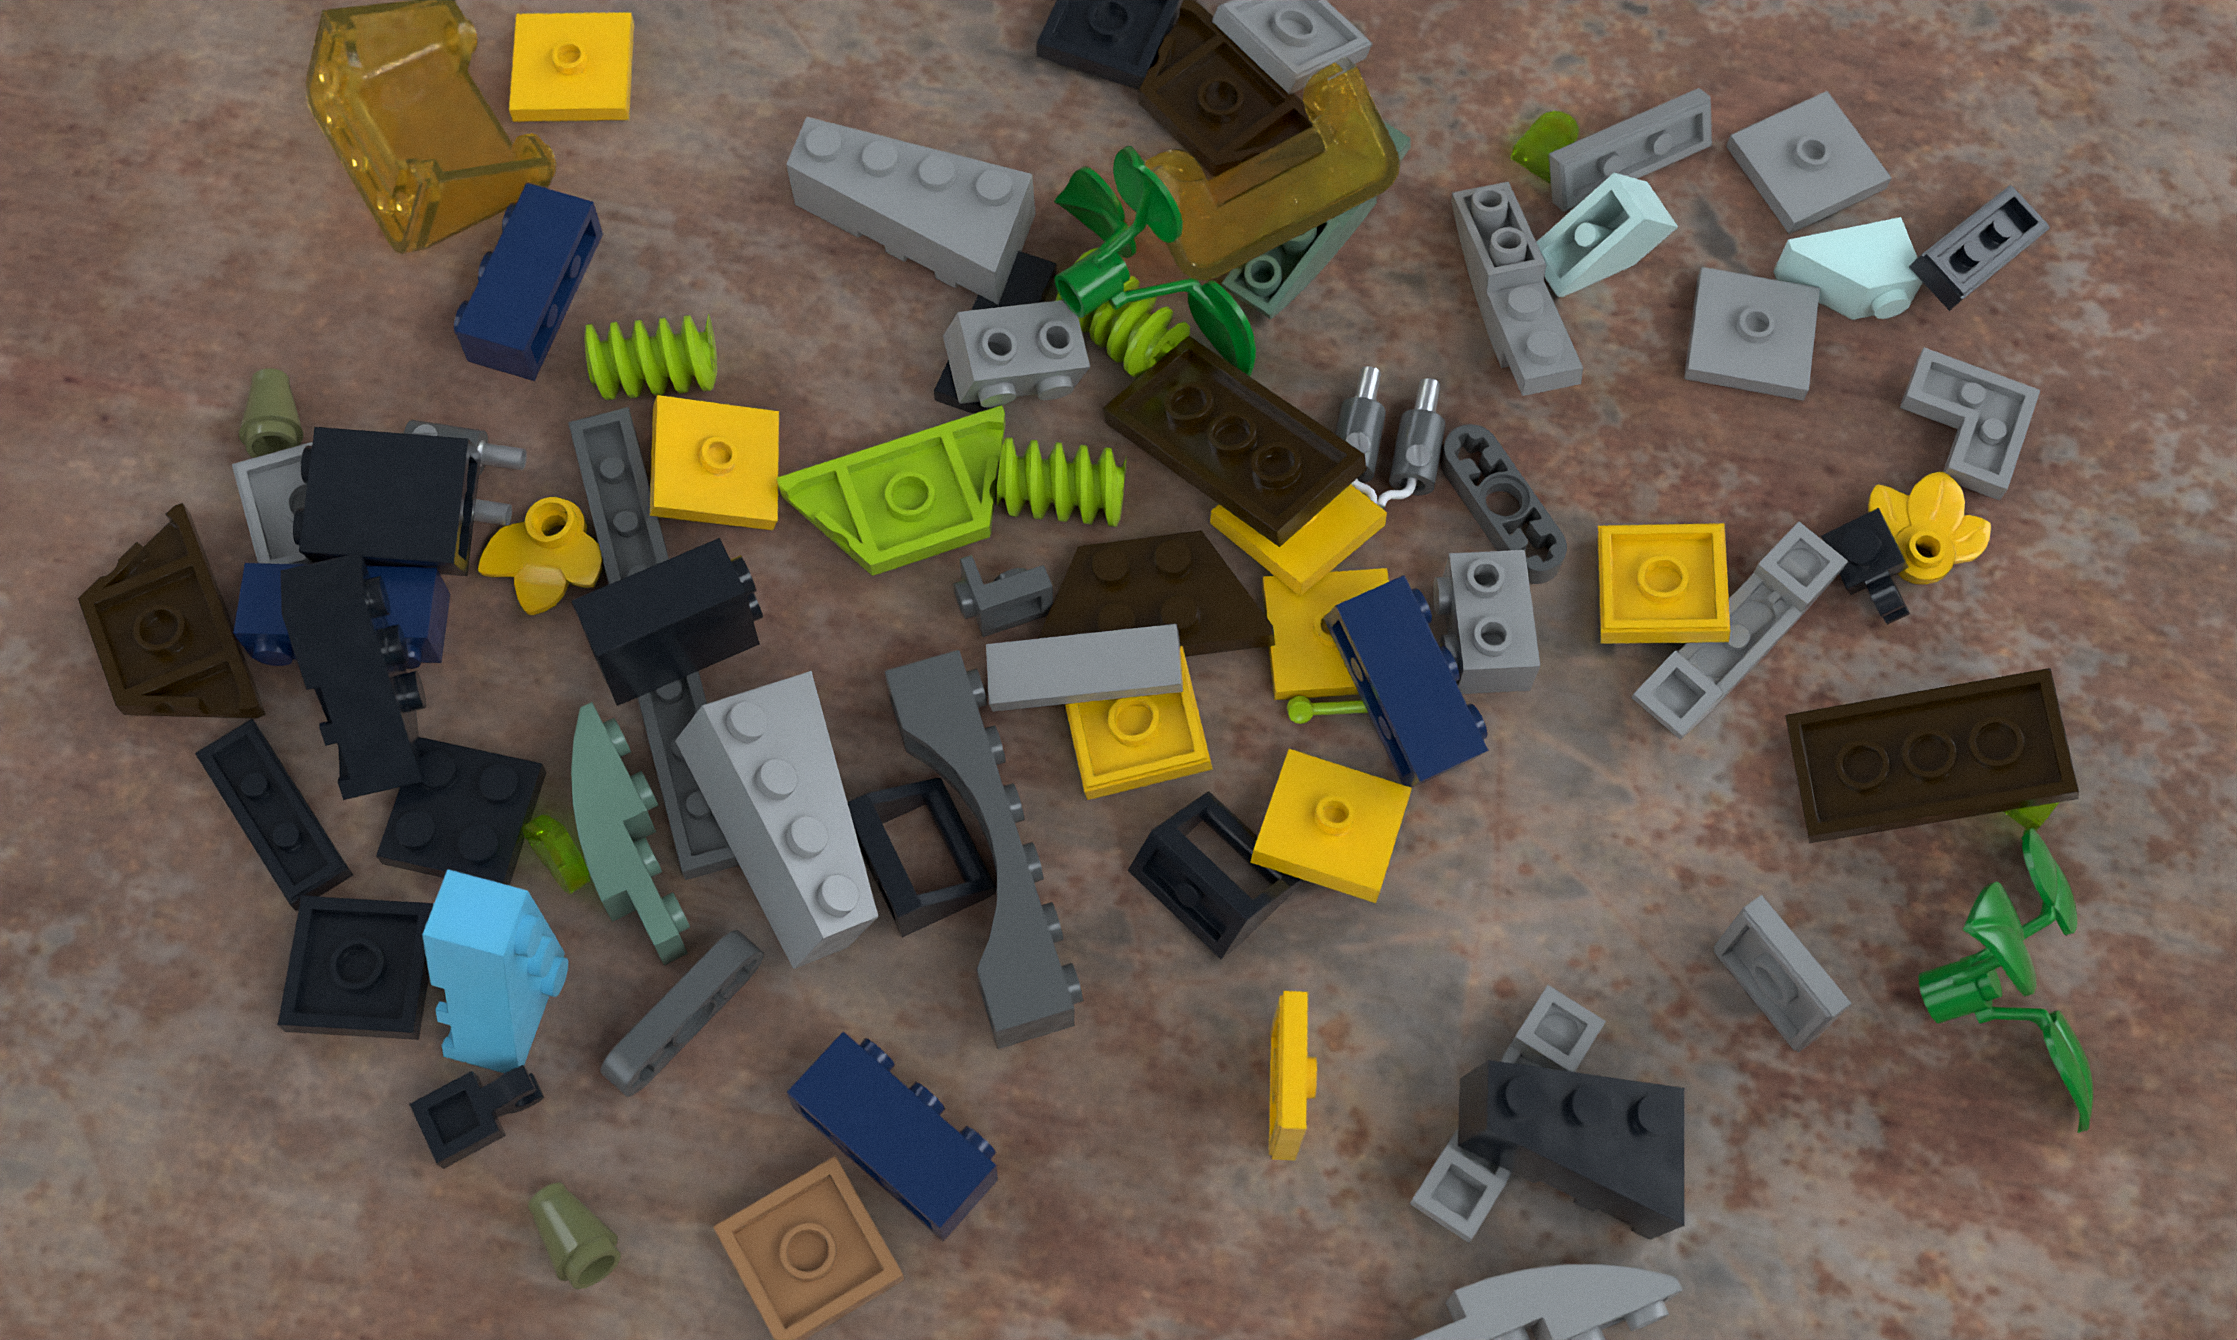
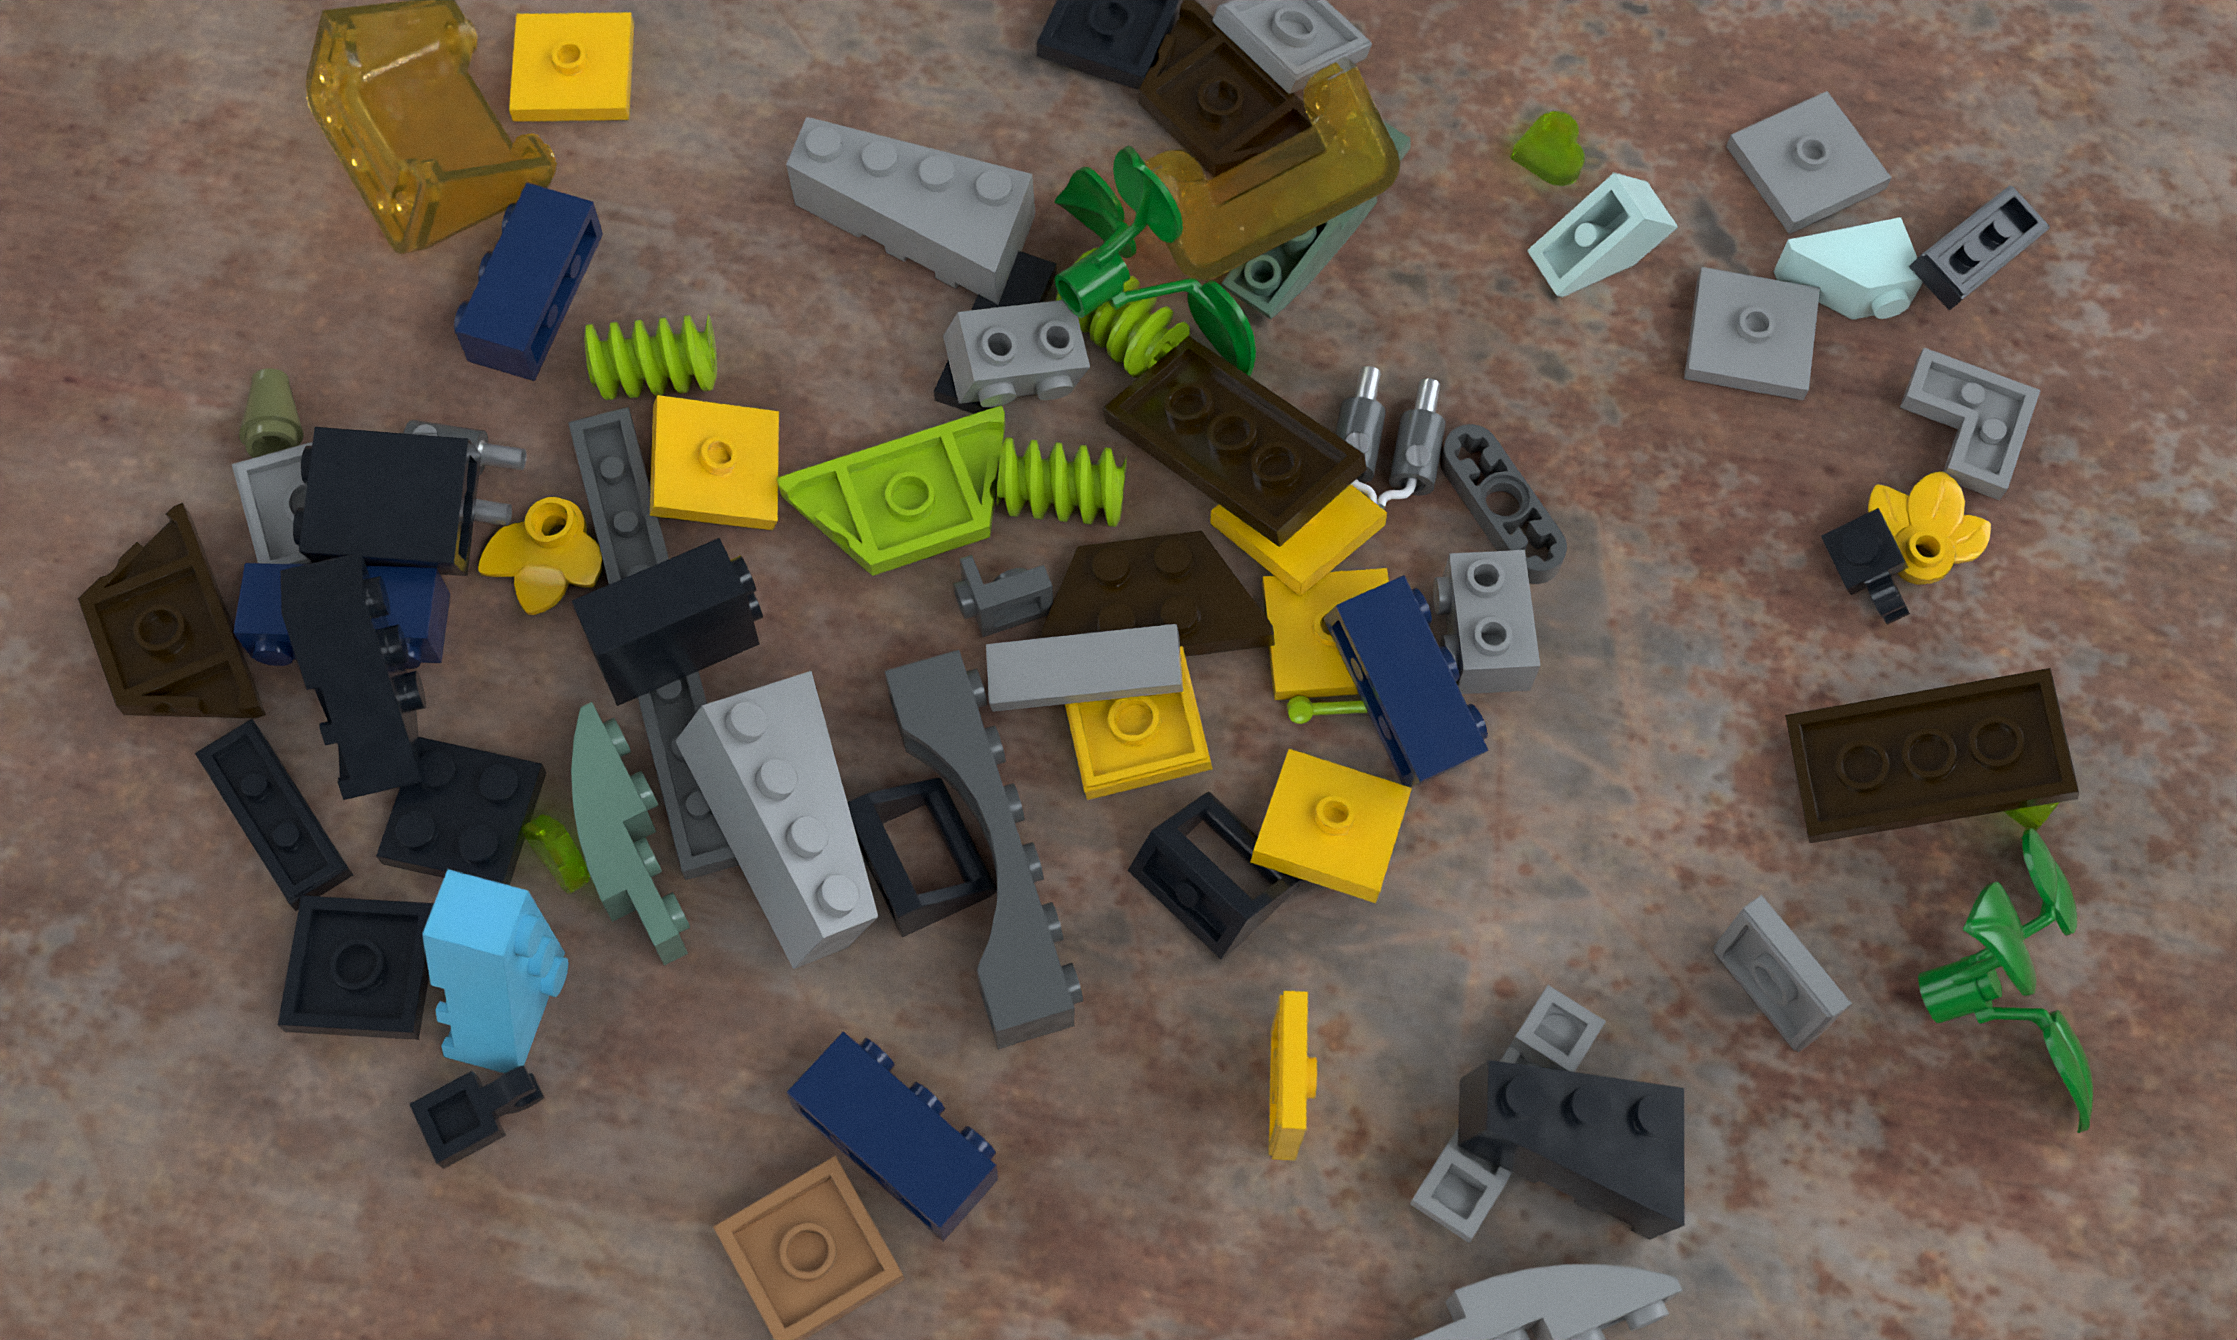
olive cone [528,1182,621,1289] -> none
dark grey beam [601,930,764,1097] -> none
light grey slope [1451,181,1583,396] -> none
light grey tile [1549,88,1712,212] -> none
yellow plate [1597,523,1730,644] -> none
light grey slope [1632,522,1848,740] -> none

